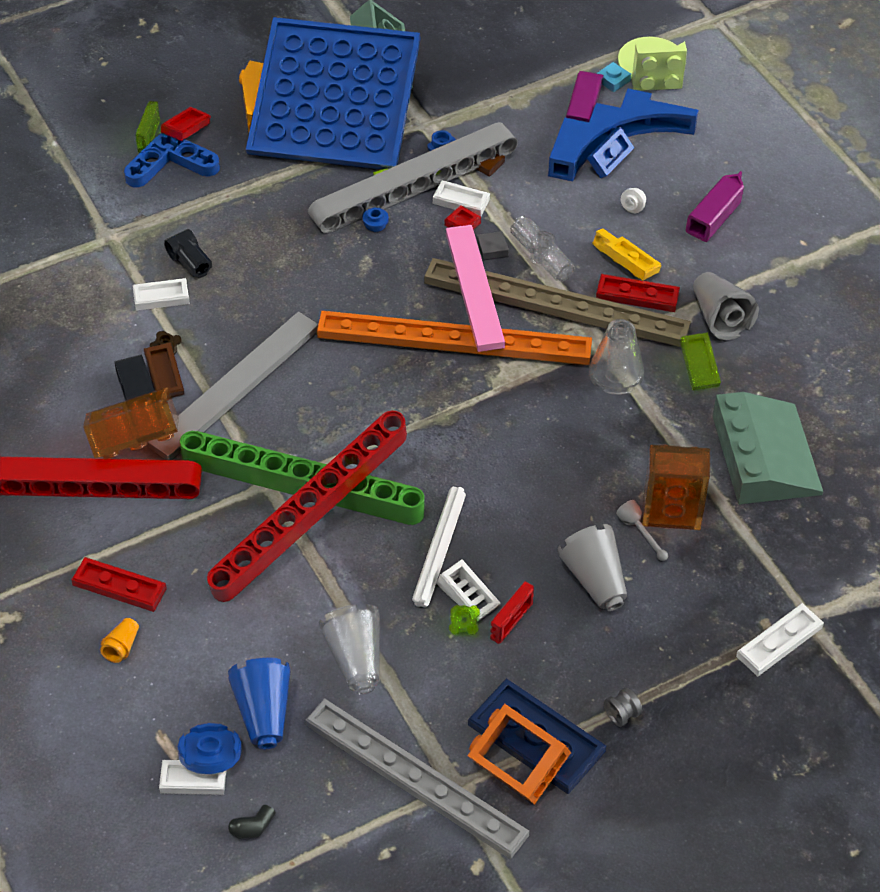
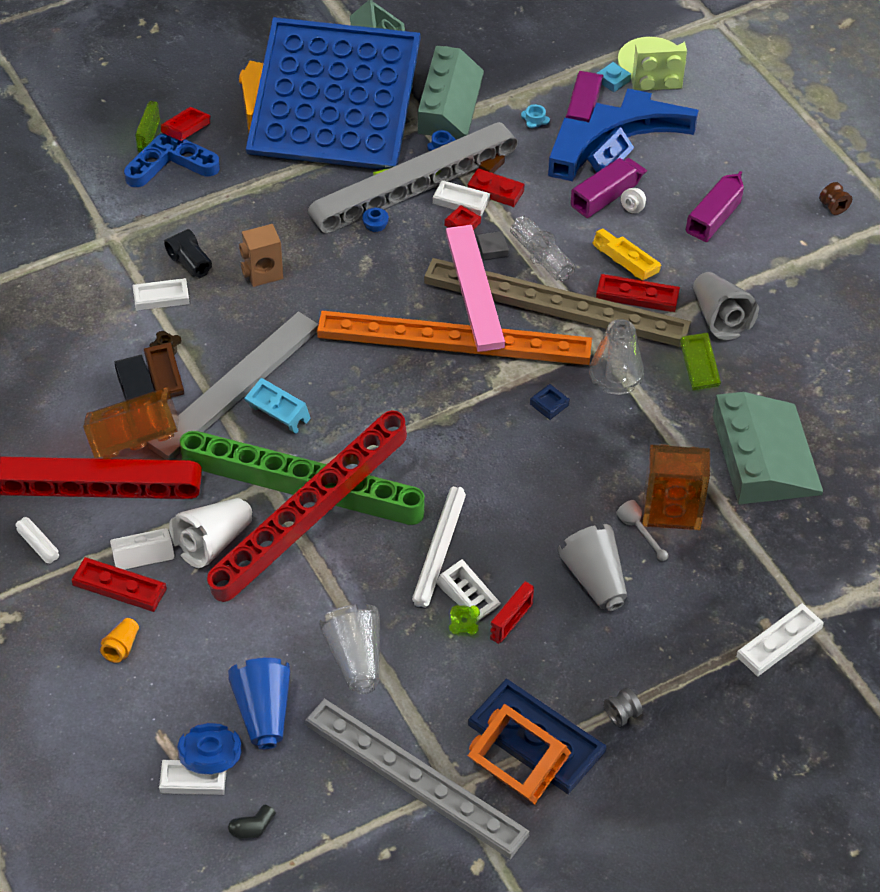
none -> white axle [16,517,59,564]
none -> white slope [110,528,174,569]
none -> white cone [169,498,252,568]
none -> medium nougat brick [239,224,283,287]
none -> medium azure hinge [244,378,311,433]
none -> sand green slope [418,46,484,139]
none -> red plate [467,168,525,207]
none -> medium azure plate [521,104,550,128]
none -> dark blue tile [530,384,570,420]
none -> magenta piece [571,157,647,218]
none -> reddish brown wheel [819,182,853,215]

